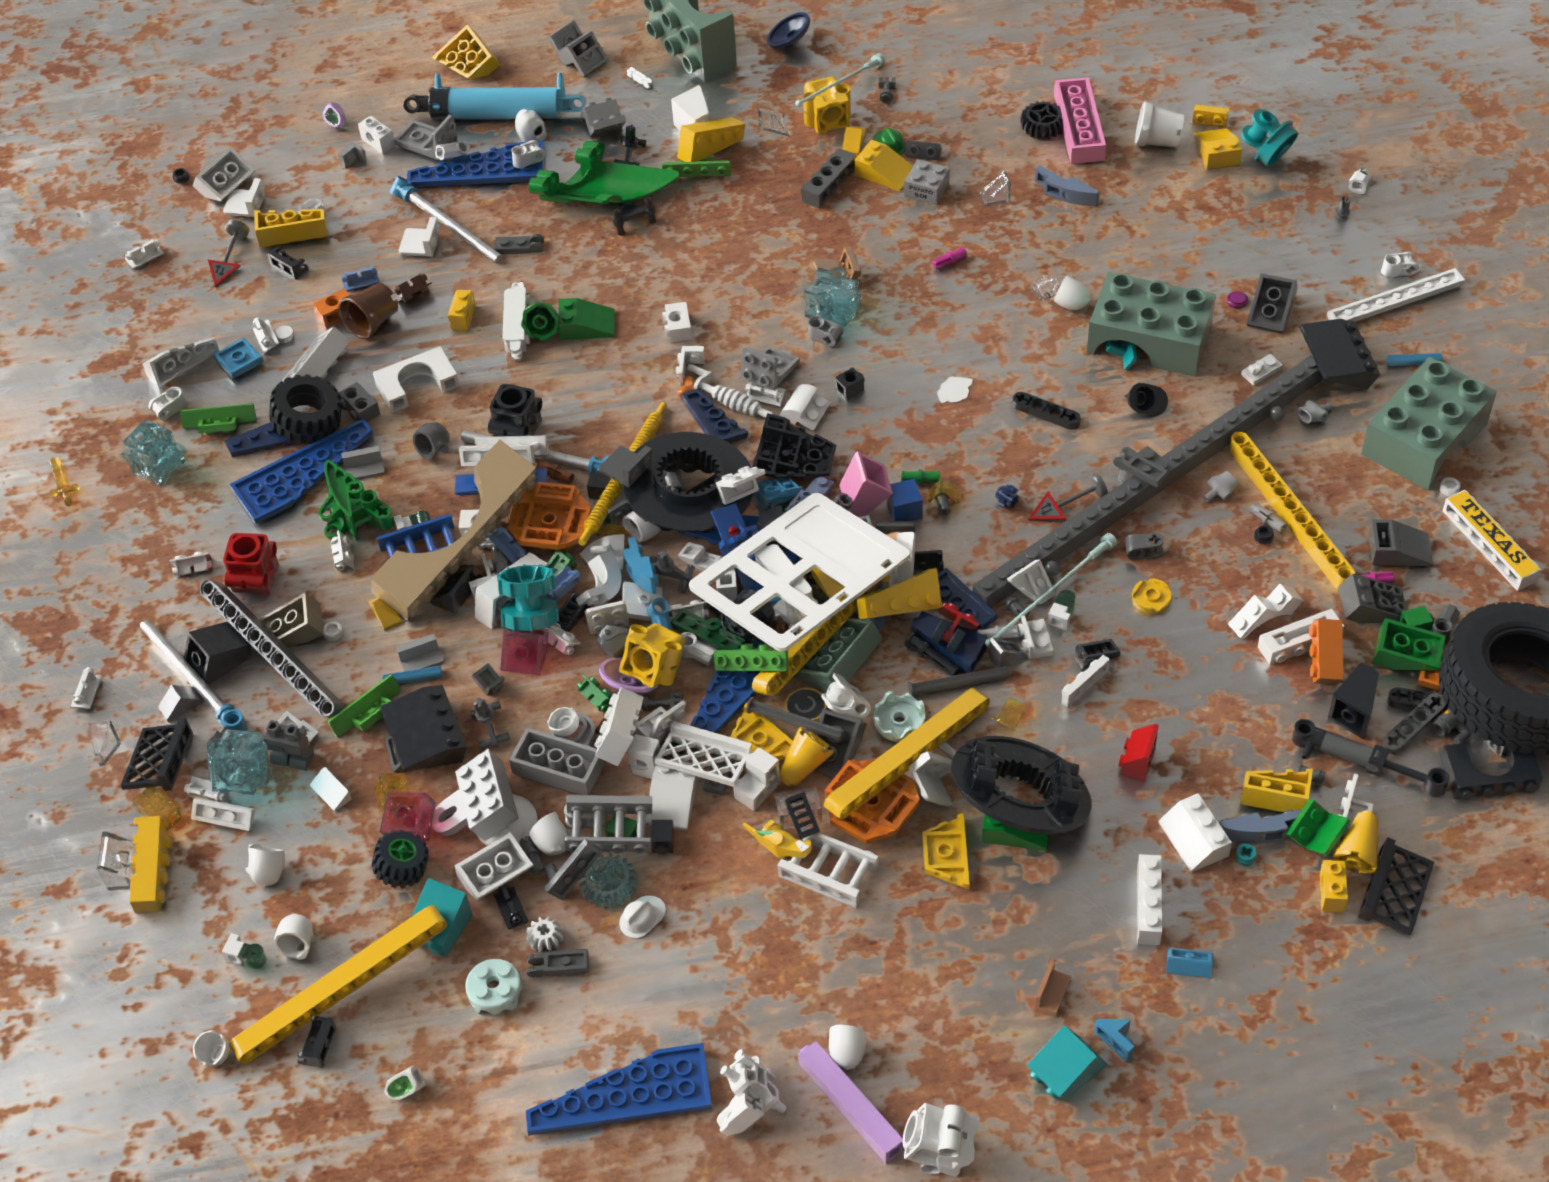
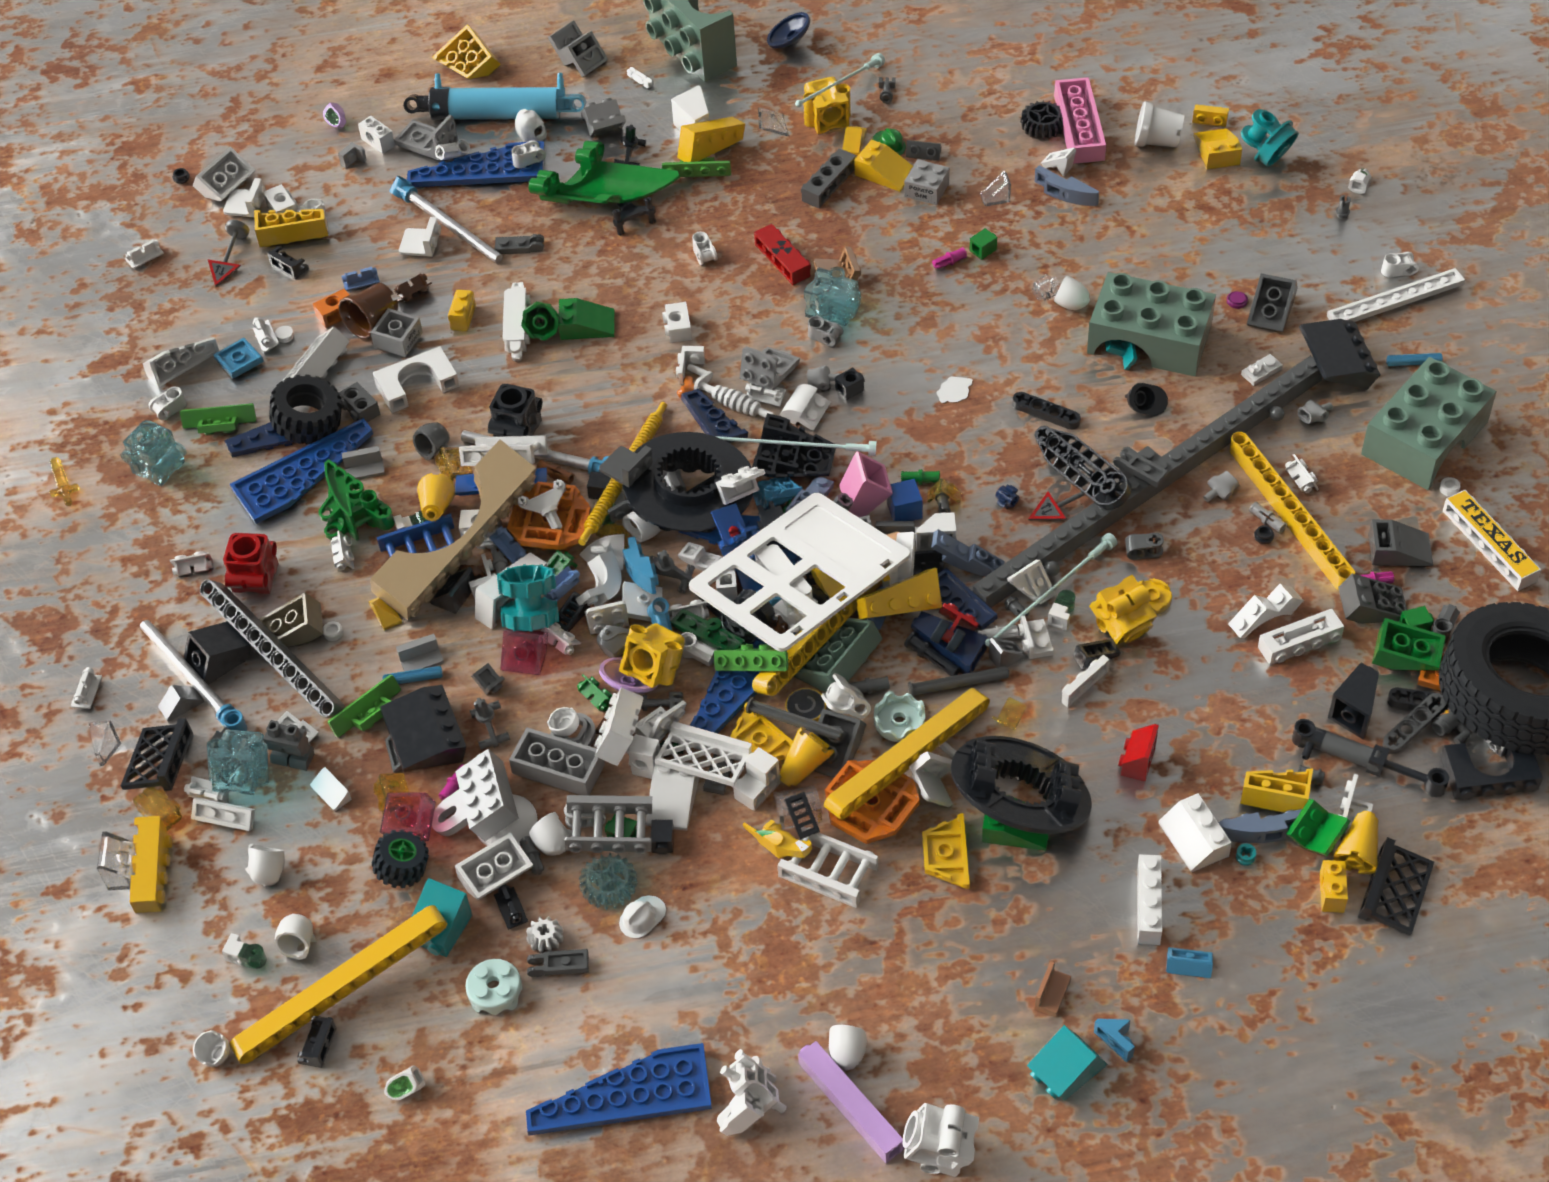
dark grey piece [544,839,603,901] -> none
orange brick [1309,618,1344,685] -> none
none -> white brick [263,184,299,213]
none -> light grey brick [370,308,423,357]
none -> yellow cone [417,473,455,521]
none -> clear yellow bracket [435,447,473,481]
none -> dark pink axle [438,764,464,801]
none -> white axle [518,479,566,530]
none -> white piece [692,231,718,265]
none -> light aqua piece [715,436,877,456]
none -> red brick [754,224,811,285]
none -> light grey piece [807,366,841,390]
none -> dark grey pin [848,676,890,694]
none -> white slope [915,512,956,552]
none -> sand blue slope [931,529,1005,576]
none -> green brick [969,228,997,260]
none -> black beam [1034,426,1132,510]
none -> white slope [1041,147,1076,176]
none -> yellow piece [1089,574,1157,645]
none -> white hinge [1285,454,1319,493]

